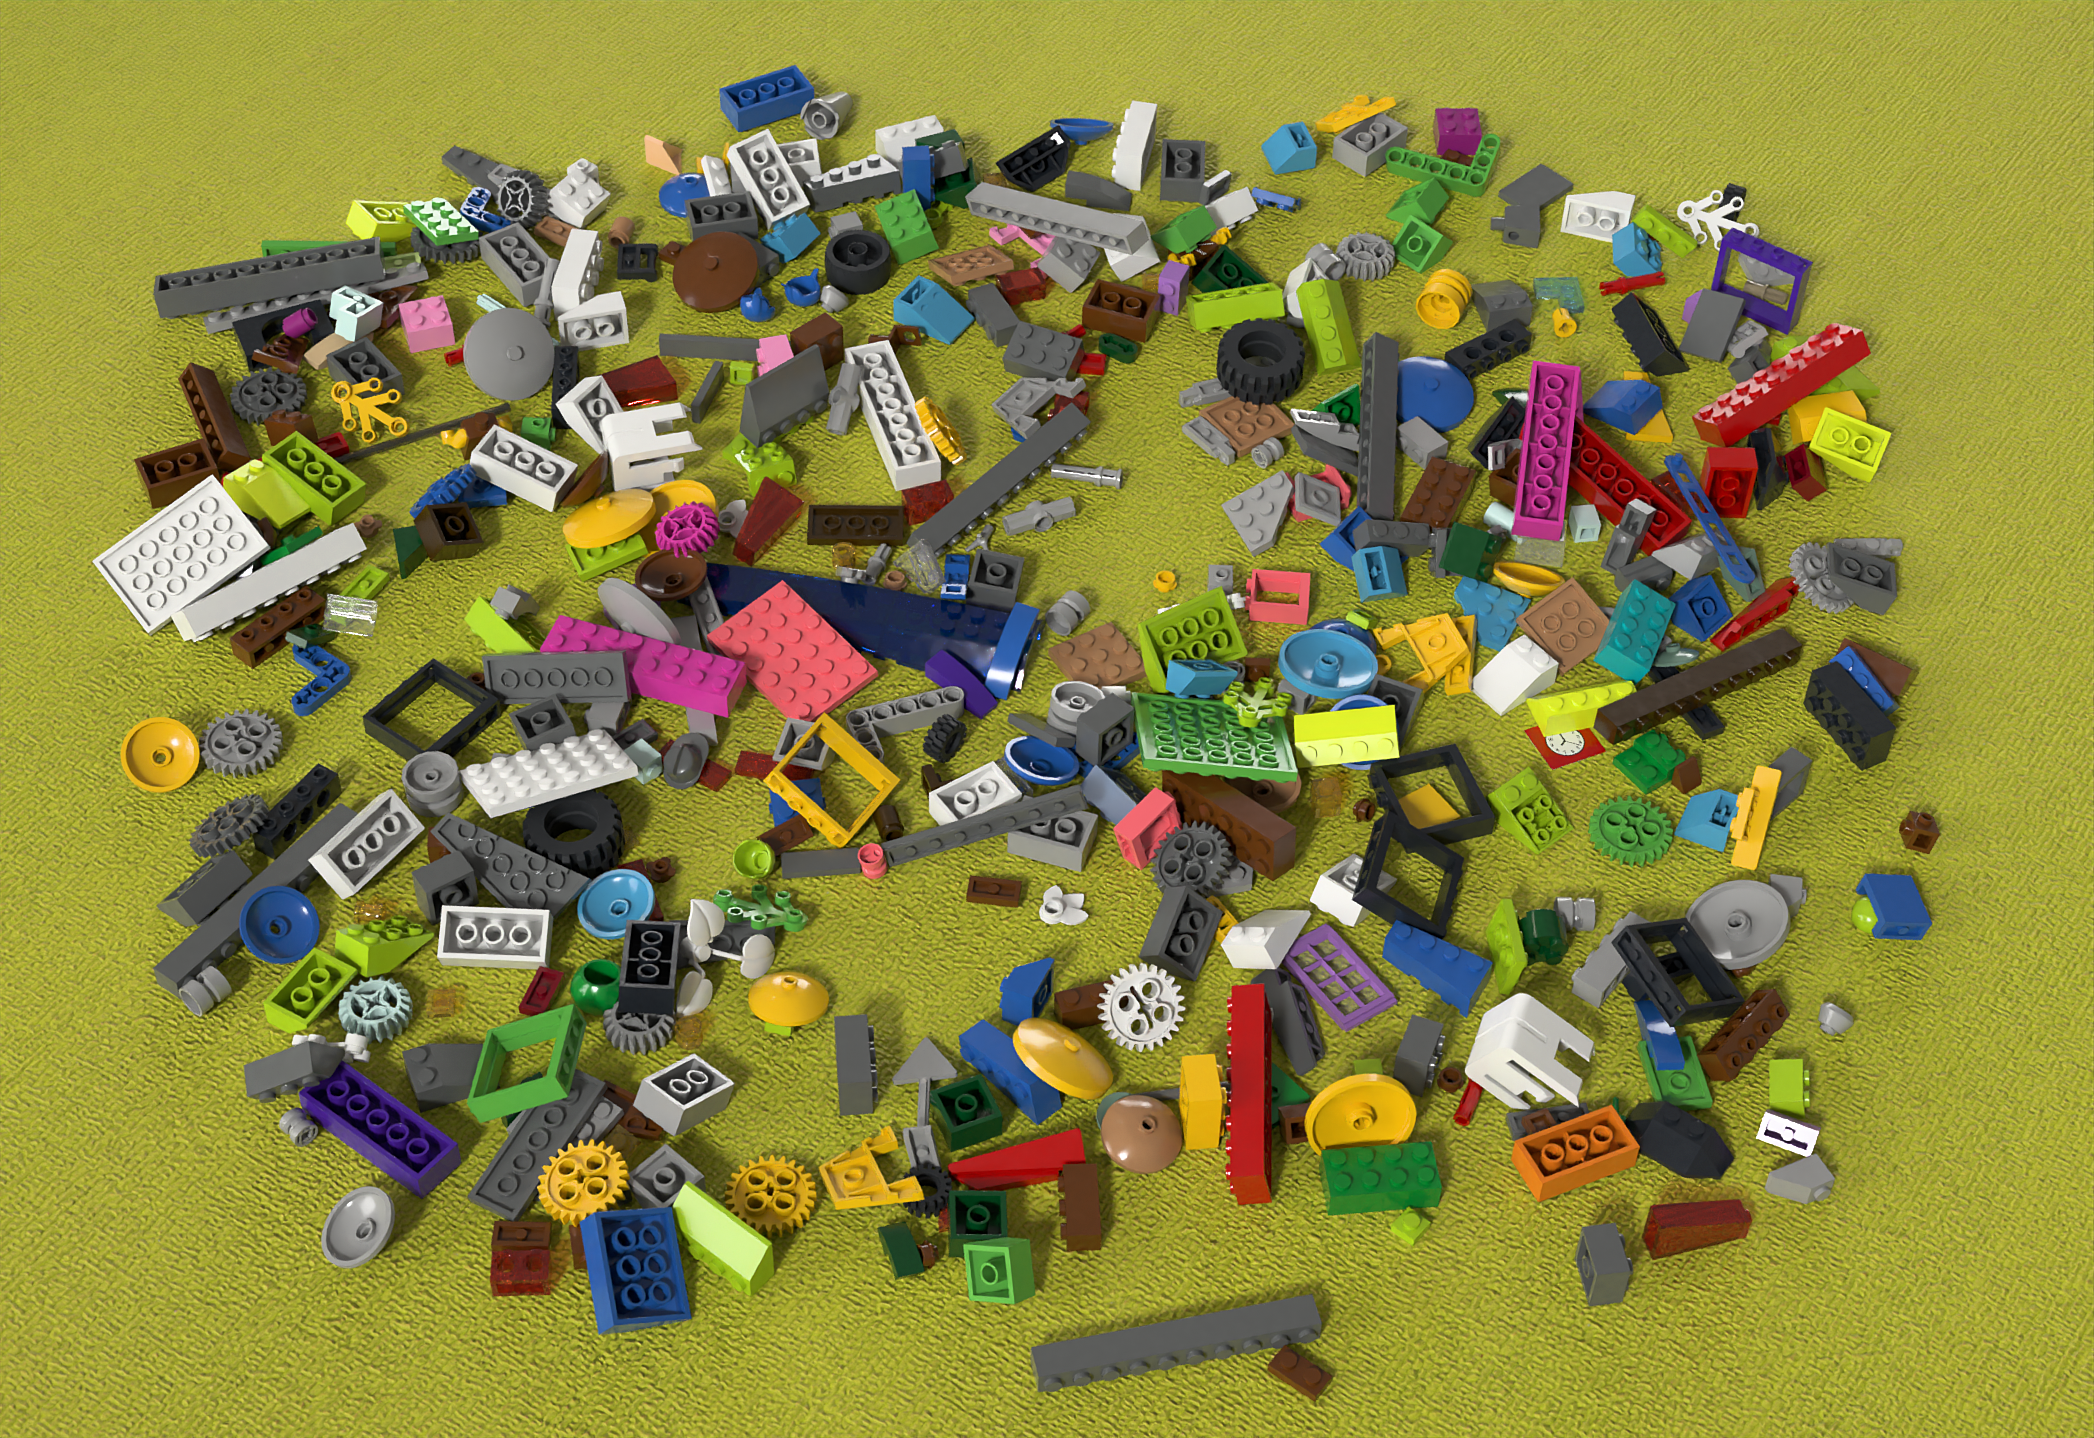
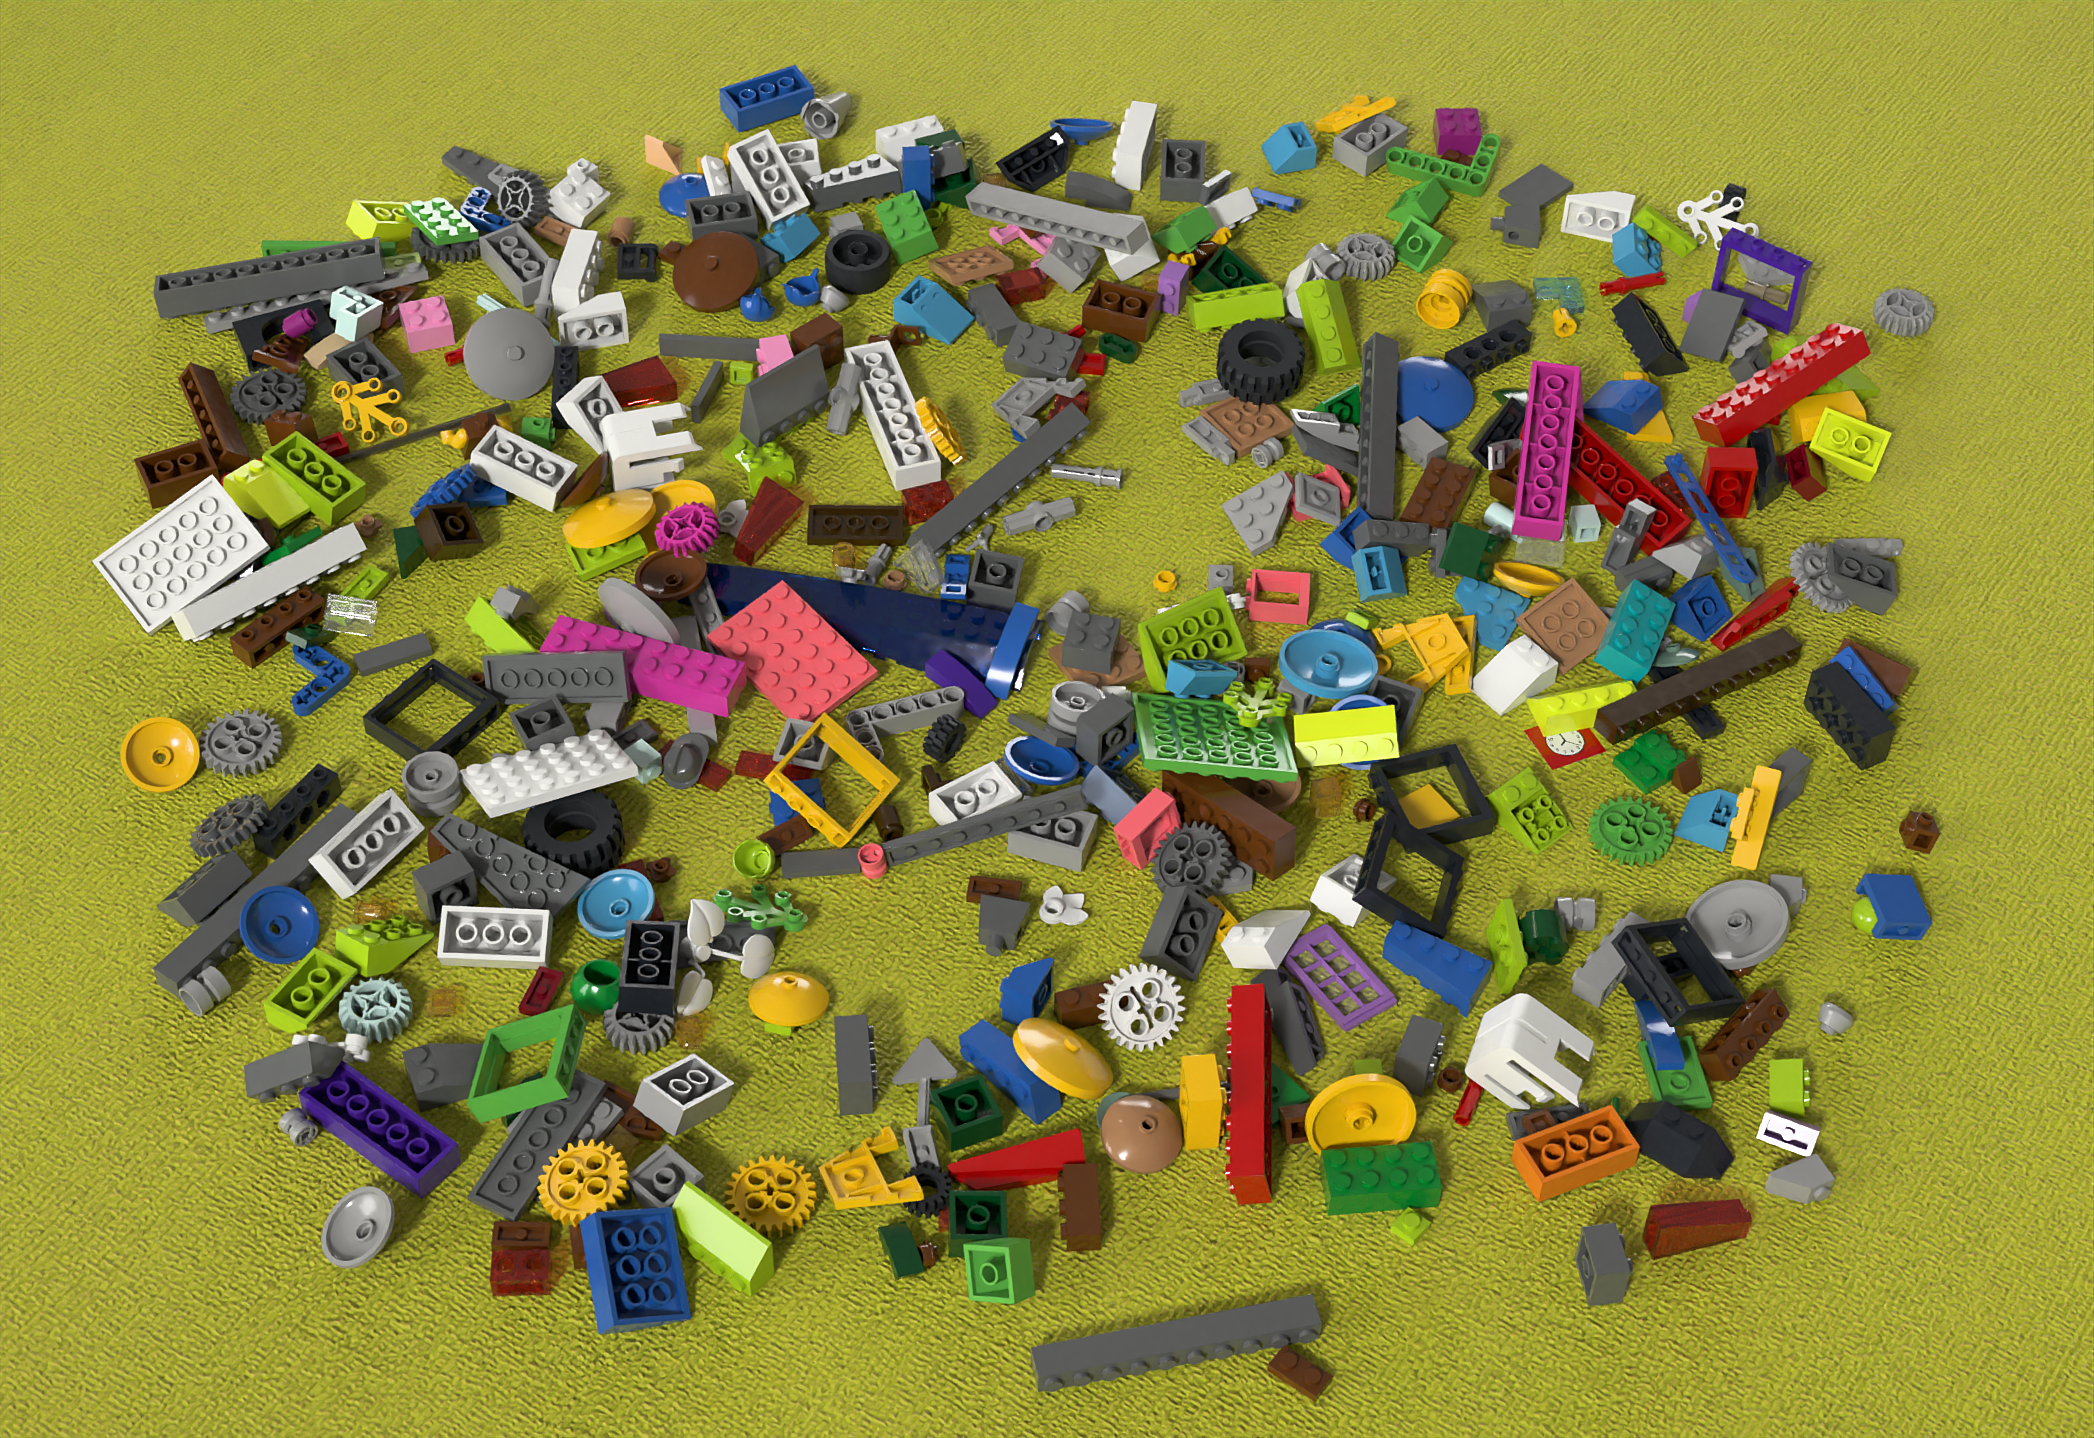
none -> dark grey tile [353,632,433,677]
none -> dark grey torso [979,894,1030,957]
none -> dark grey brick [1062,611,1121,675]
none -> light grey gear [1873,287,1935,338]

